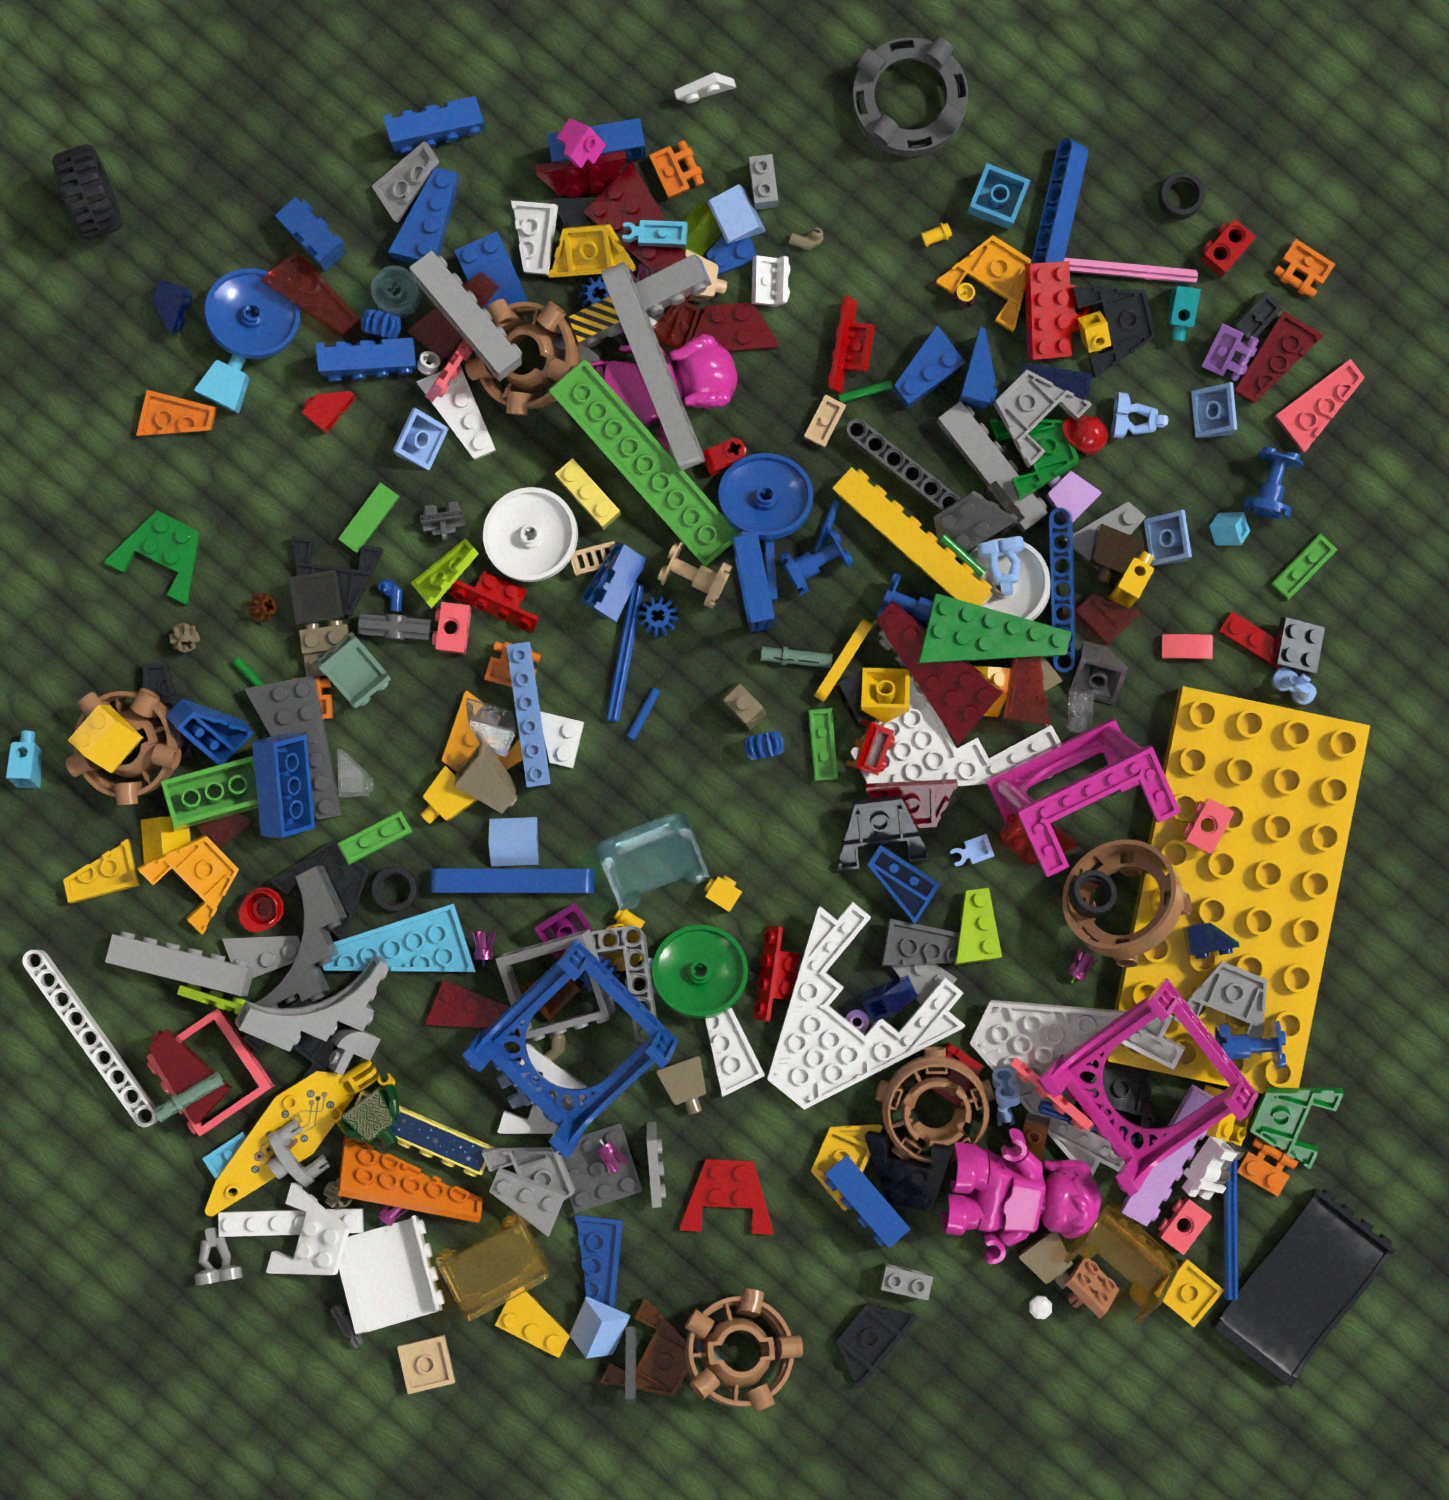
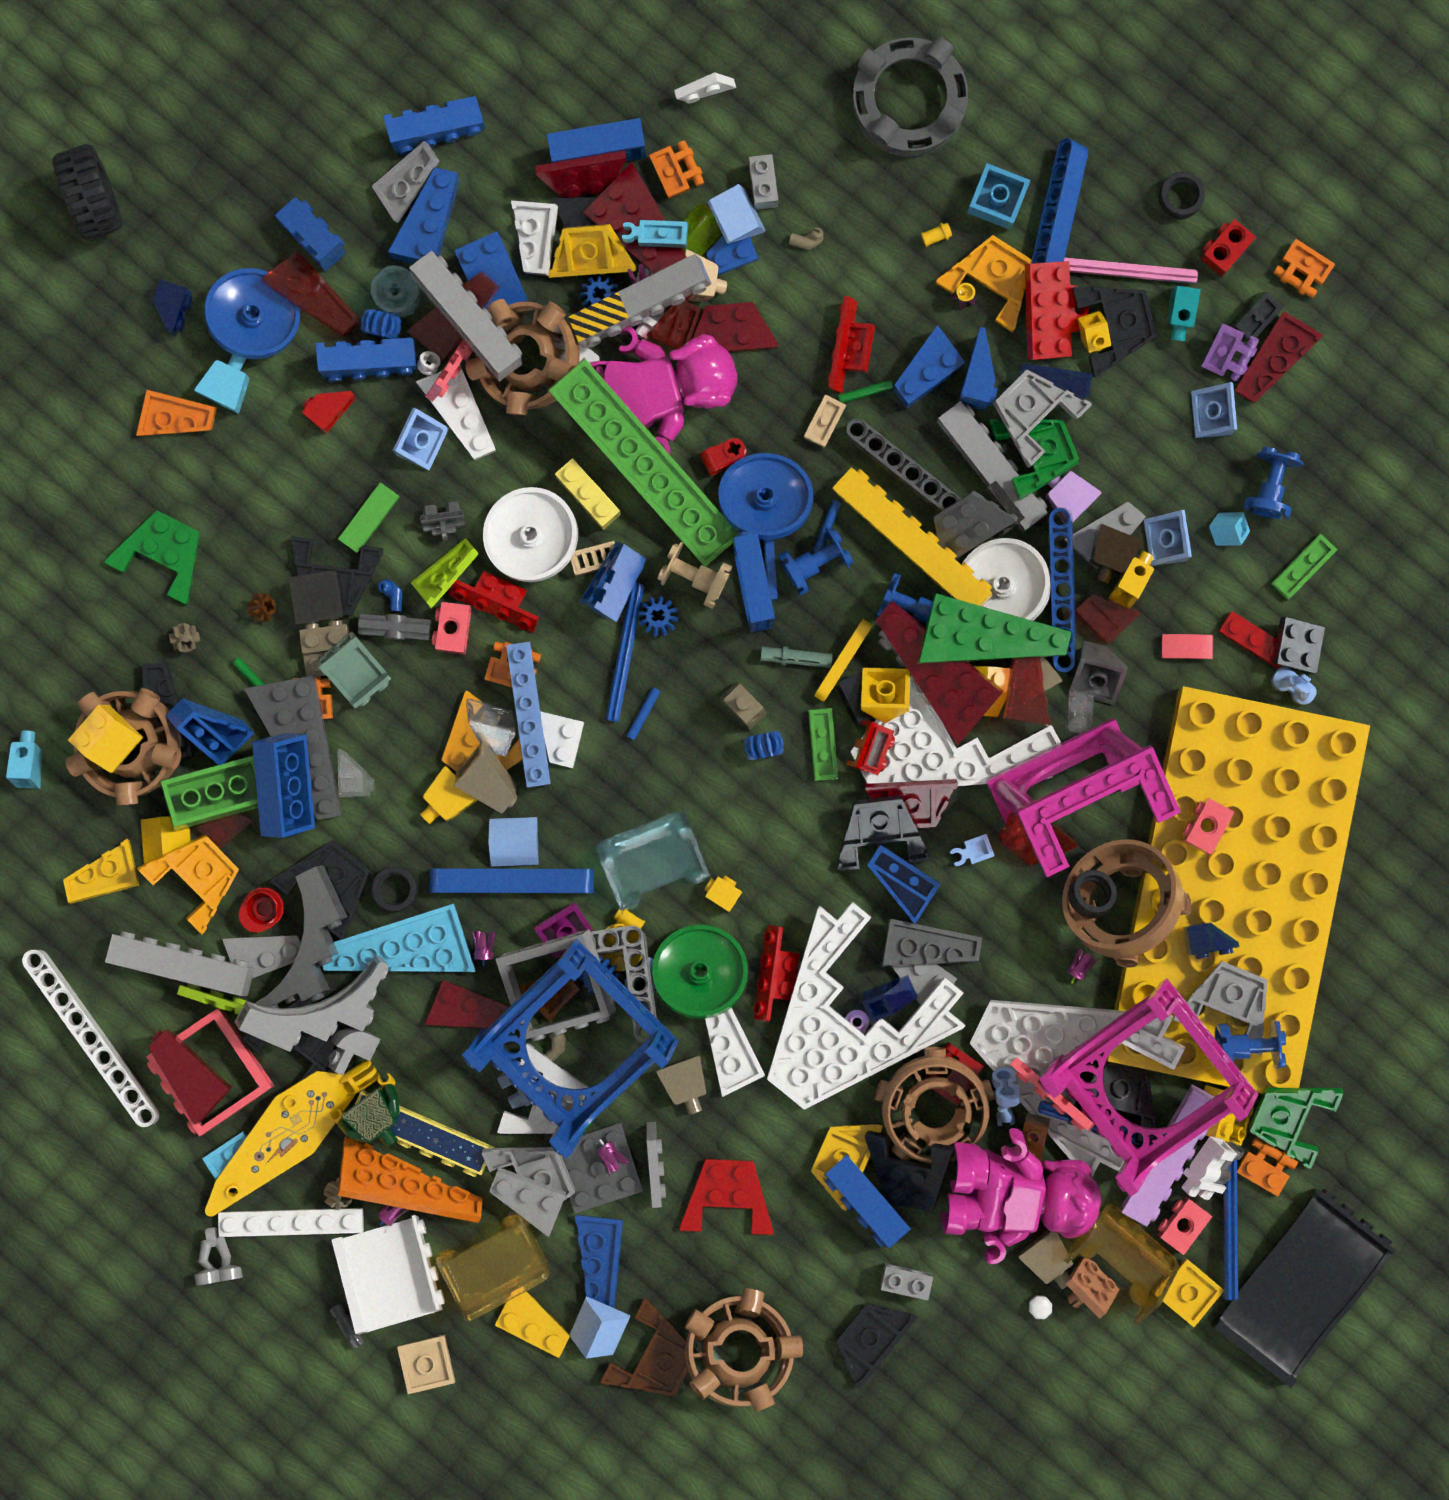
sand green pin [153,1071,225,1122] -> none
white wing [266,1182,350,1275] -> none
light grey connector [267,1118,331,1187] -> none
bright green tile [337,811,412,866] -> none
dark pink brick [557,118,606,168] -> none
light grey beam [601,262,705,471] -> none
dark grey tile [625,1327,637,1405] -> none
white bracket [751,255,790,307] -> none
green piece [939,533,986,577] -> none
lime wing [954,888,1002,965] -> none
light blue piece [977,536,1025,596] -> none
red piece [1062,415,1108,456] -> none
light blue piece [1111,392,1168,439] -> none
coral wing [1274,359,1365,453] -> none

